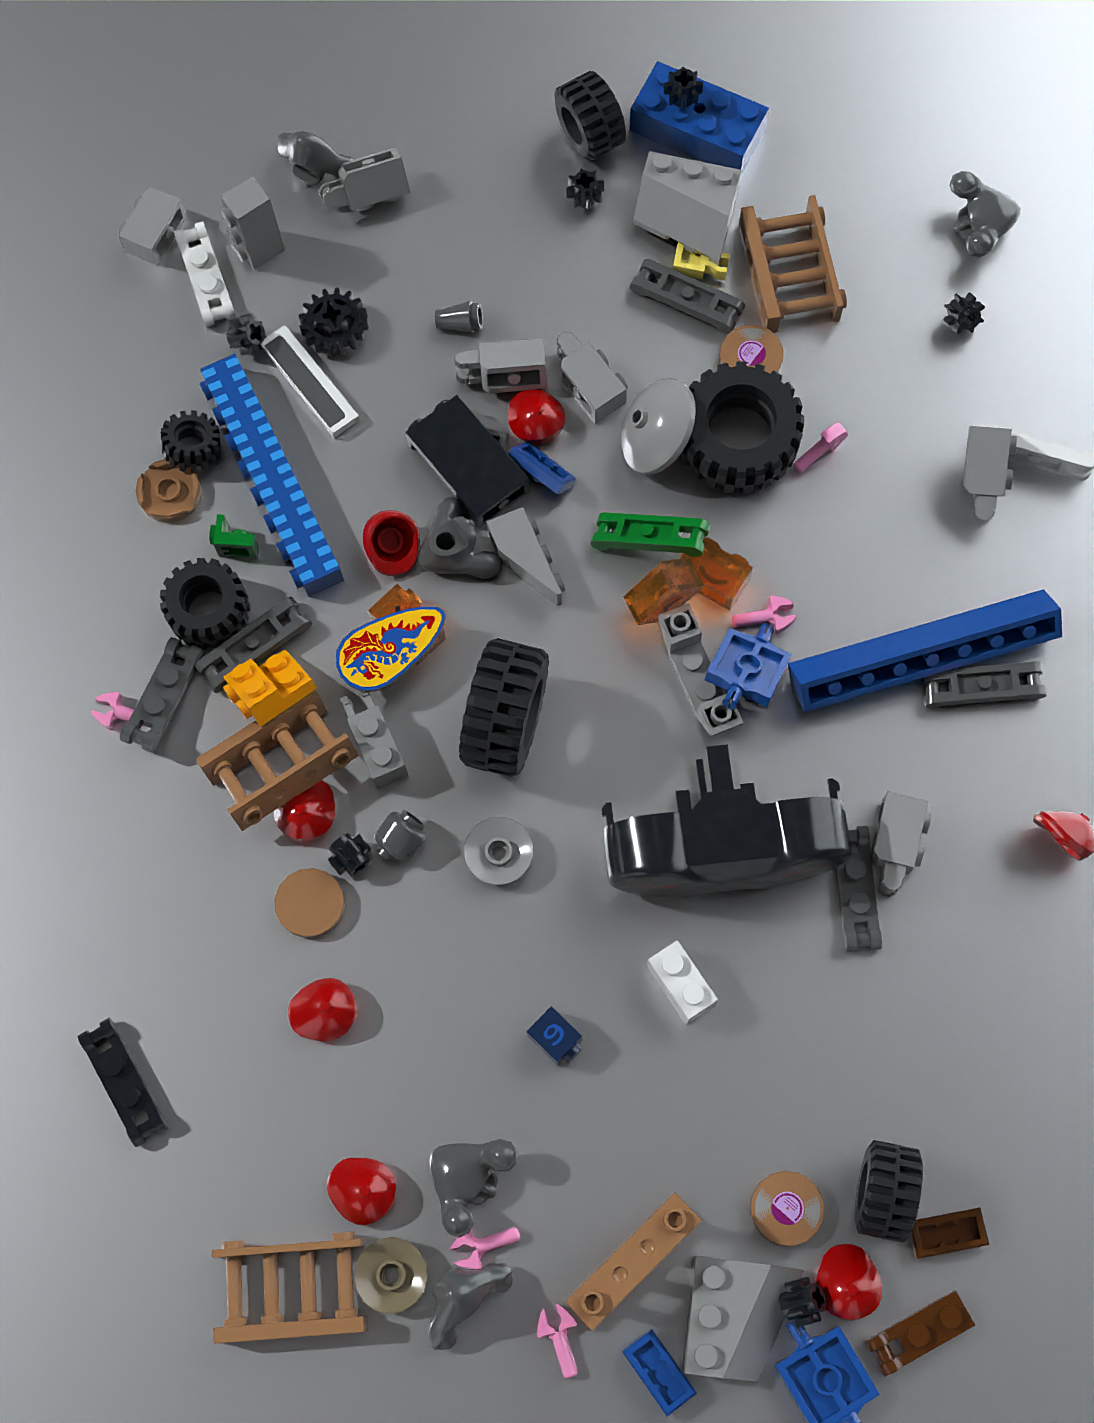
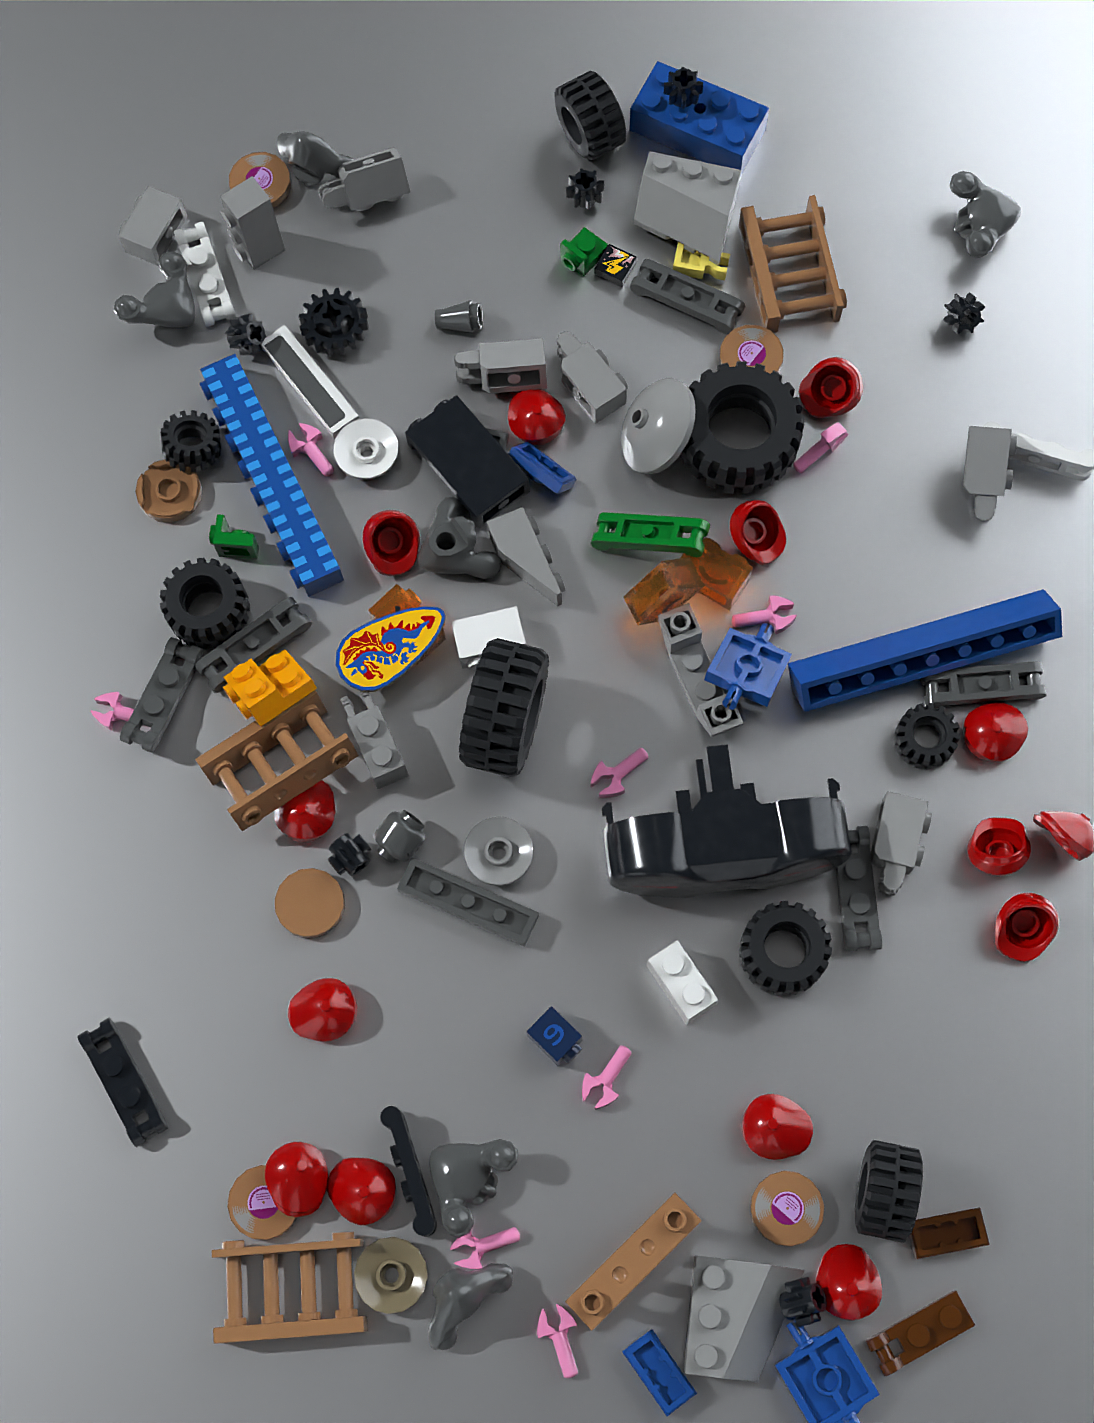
none -> dark grey head [114,251,195,328]
none -> medium nougat tile [227,1165,298,1240]
none -> medium nougat tile [229,152,291,208]
none -> red hat [265,1142,328,1217]
none -> bright pink bar [288,423,335,477]
none -> white dish [333,418,399,480]
none -> black plate [380,1106,437,1237]
none -> dark grey plate [397,858,539,947]
none -> white brick [451,606,526,670]
none -> green bracket [560,227,608,276]
none -> bright pink bar [582,1045,632,1110]
none -> bright pink bar [591,748,648,798]
none -> black tile [594,244,637,287]
none -> red hat [730,500,786,565]
none -> black tyre [739,901,832,996]
none -> red hat [742,1094,813,1160]
none -> red hat [798,357,863,418]
none -> black tyre [894,703,961,769]
none -> red hat [963,703,1028,761]
none -> red hat [967,818,1031,876]
none -> red hat [995,893,1060,961]

